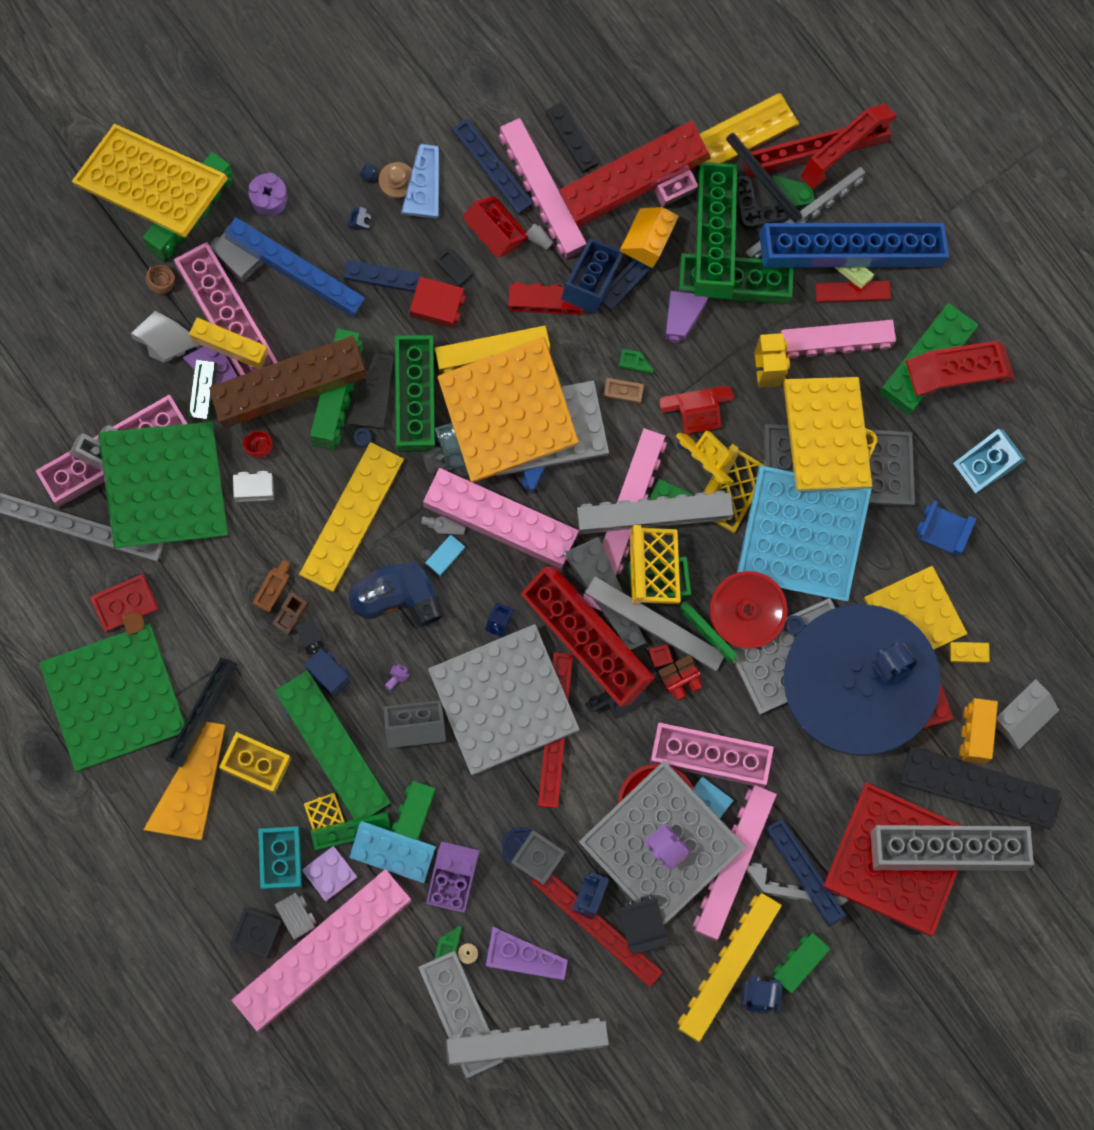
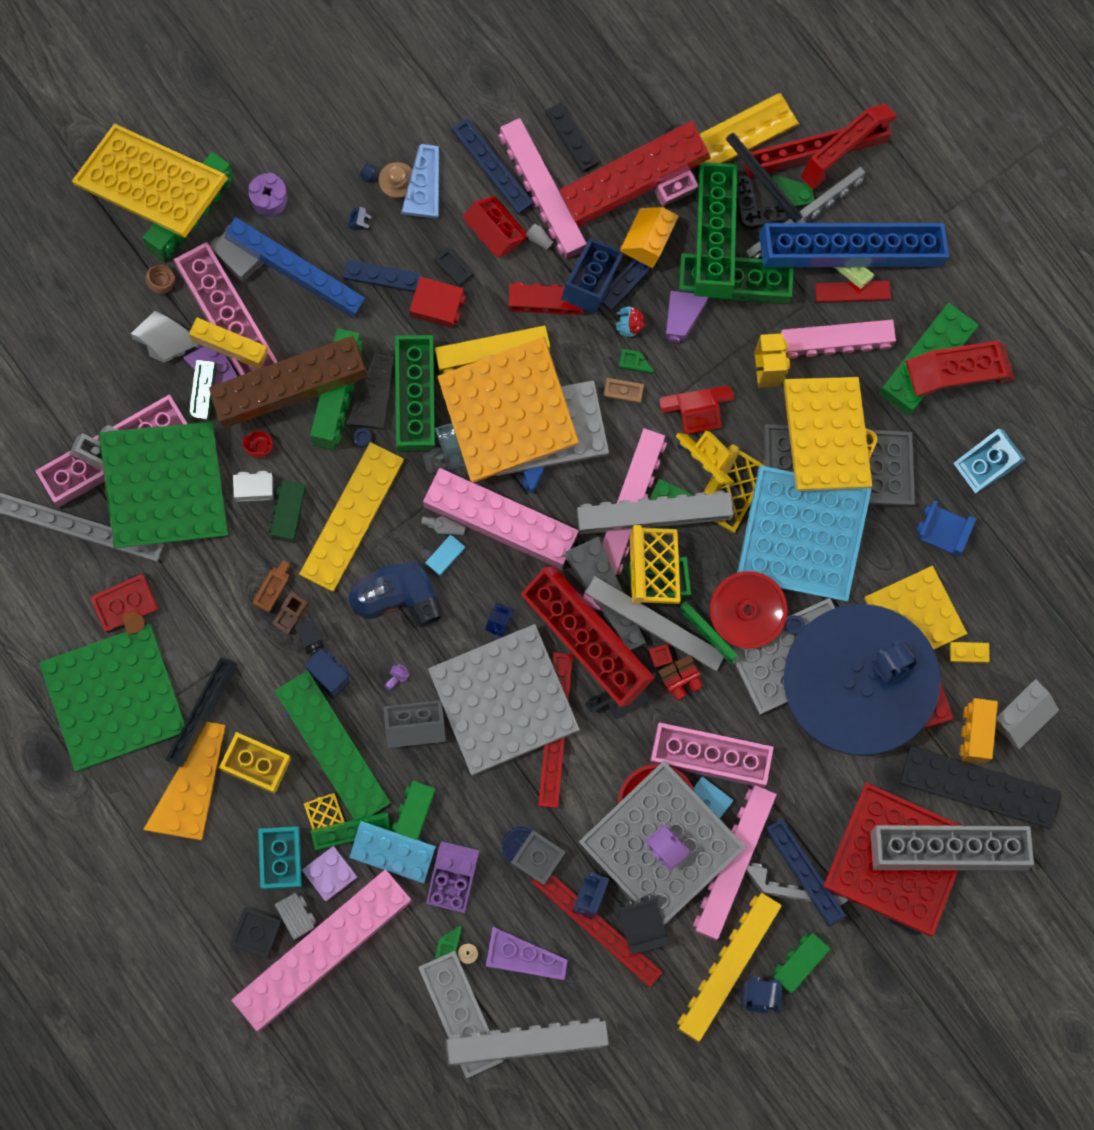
none -> dark green brick [268,480,306,543]
none -> piece [616,306,645,337]

